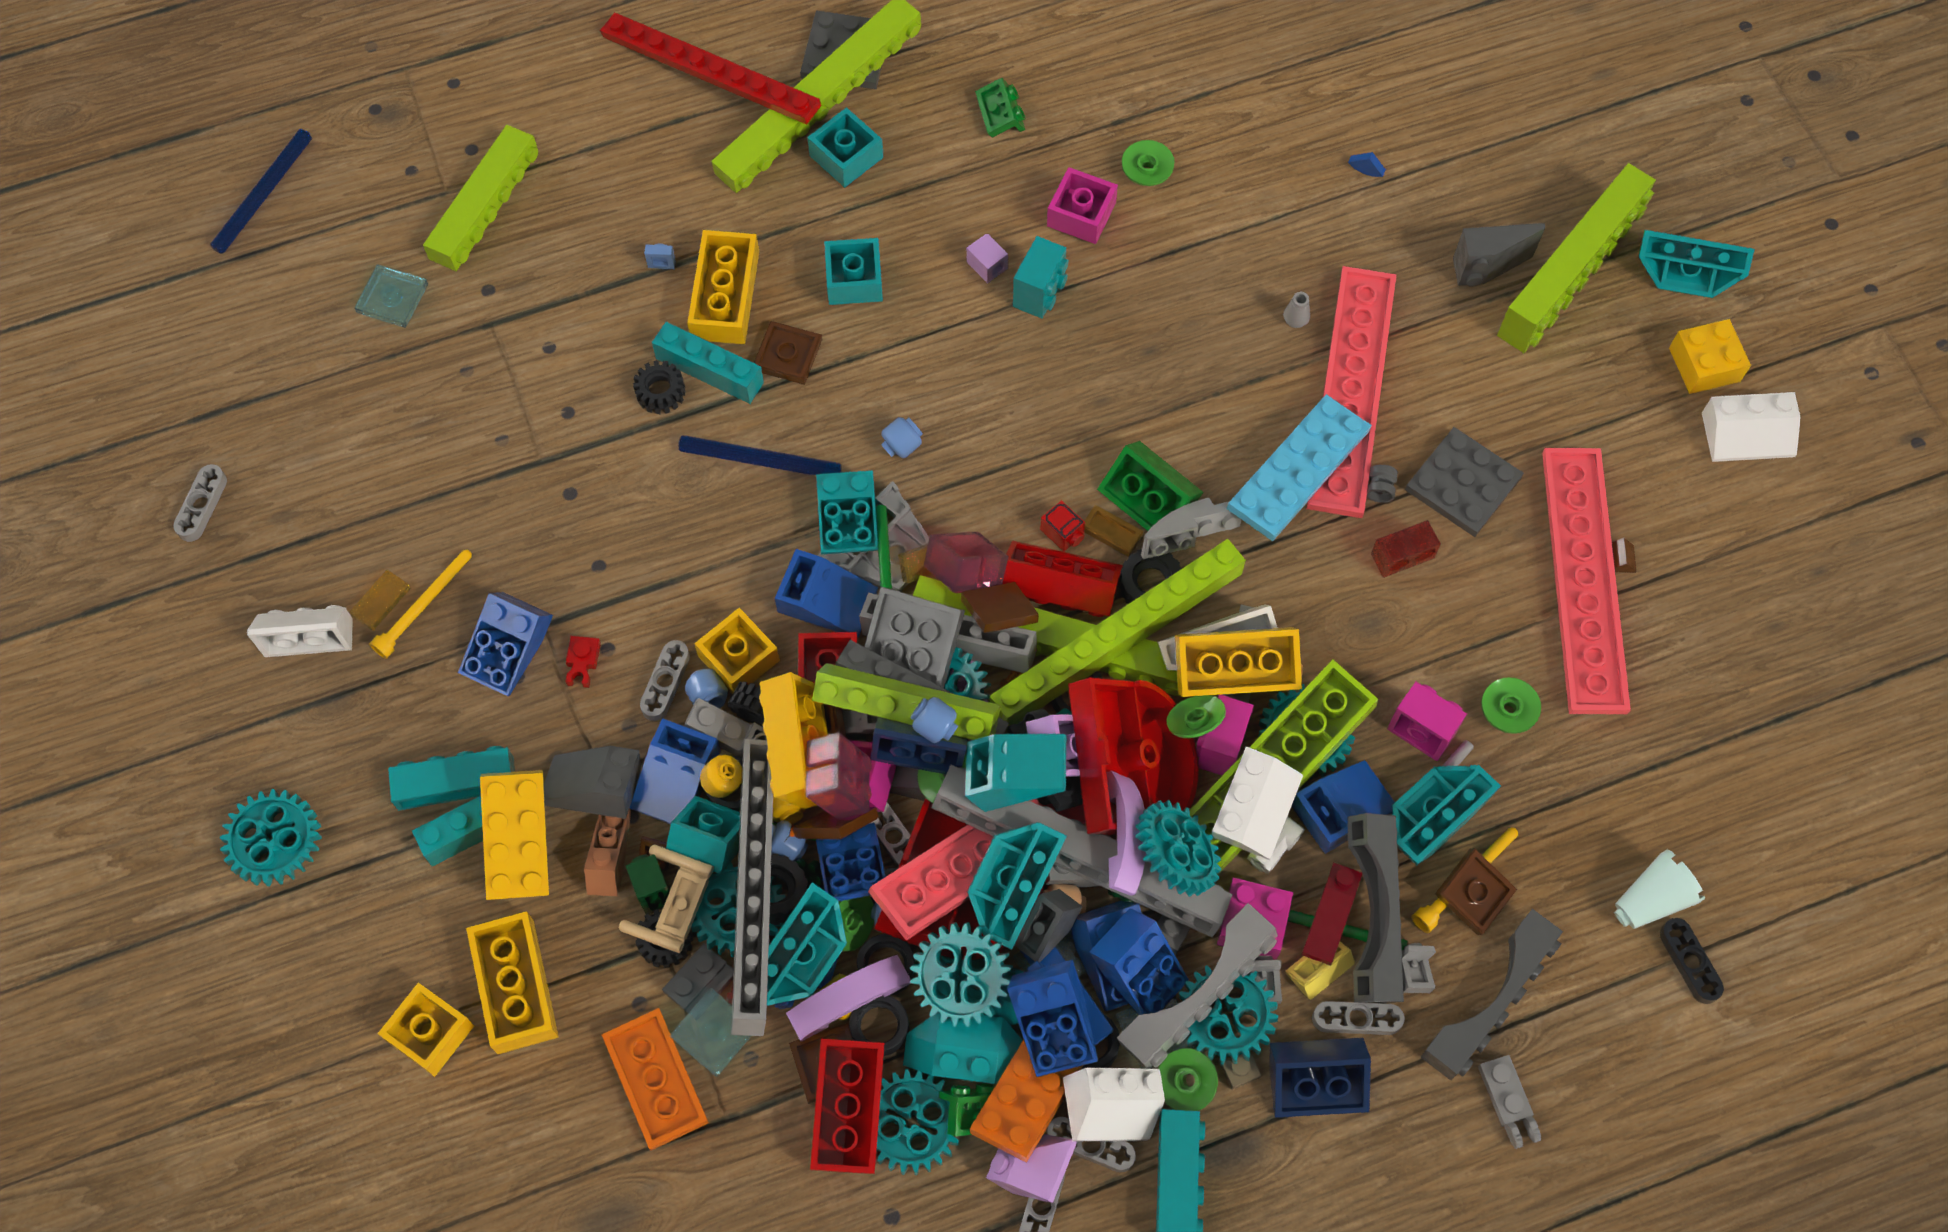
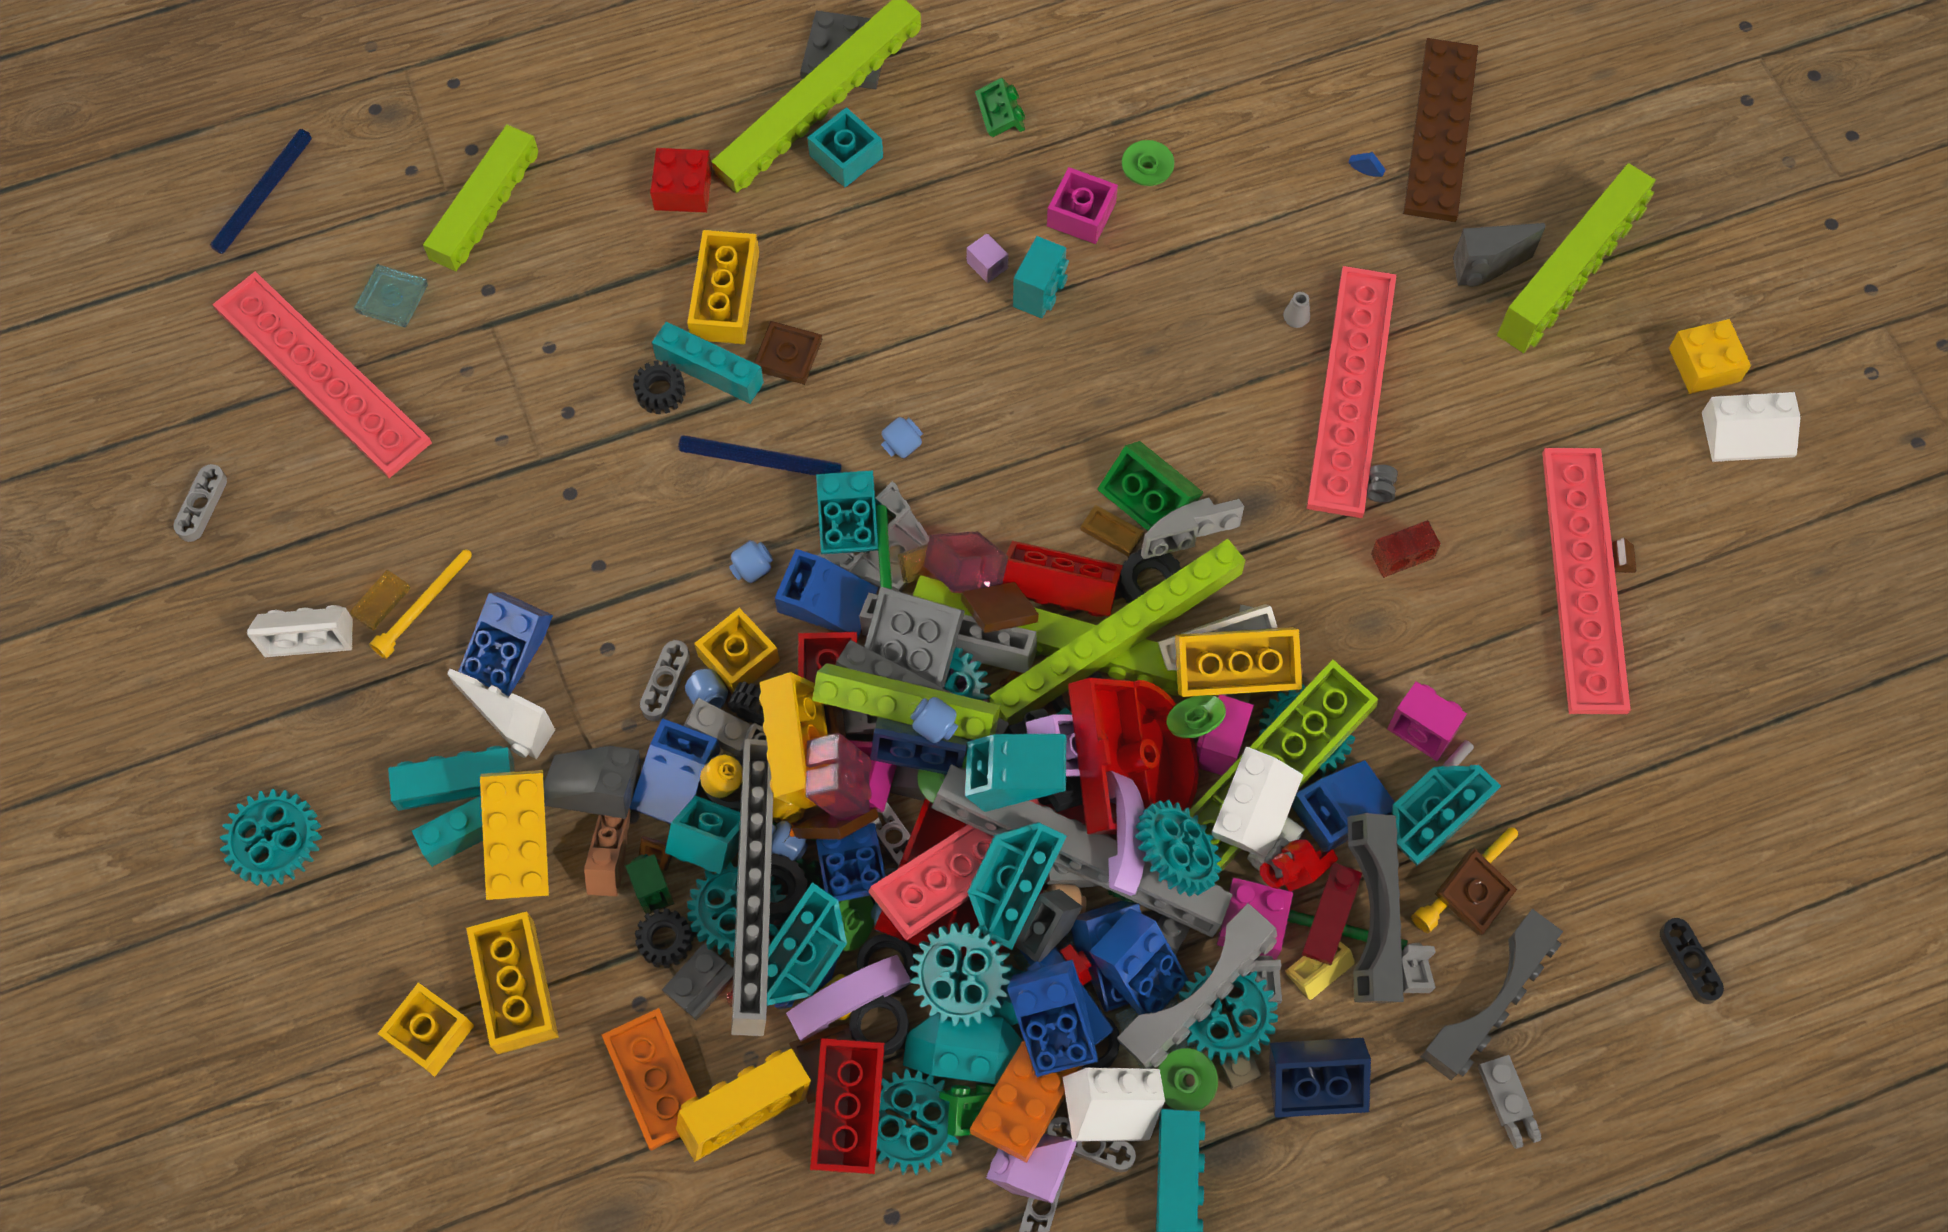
red plate [565,636,601,688] -> none
red plate [600,12,822,125] -> none
tan plate [619,845,714,953] -> none
medium blue plate [644,243,676,270] -> none
clear light blue plate [669,988,751,1077] -> none
teal brick [824,238,883,305] -> none
red brick [1040,500,1085,552] -> none
medium azure plate [1227,394,1372,541] -> none
light grey beam [1312,1001,1405,1035] -> none
dark grey plate [1405,427,1524,537] -> none
bright green dish [1481,677,1541,734] -> none
light aqua cone [1614,849,1705,929] -> none
teal wedge [1638,230,1755,298] -> none
none -> coral plate [212,271,432,478]
none -> white wedge [447,669,555,759]
none -> red brick [650,148,712,213]
none -> yellow brick [676,1048,811,1162]
none -> medium blue head [729,540,773,583]
none -> red plate [1061,944,1092,985]
none -> red plate [1259,837,1338,892]
none -> reddish brown plate [1403,38,1478,222]

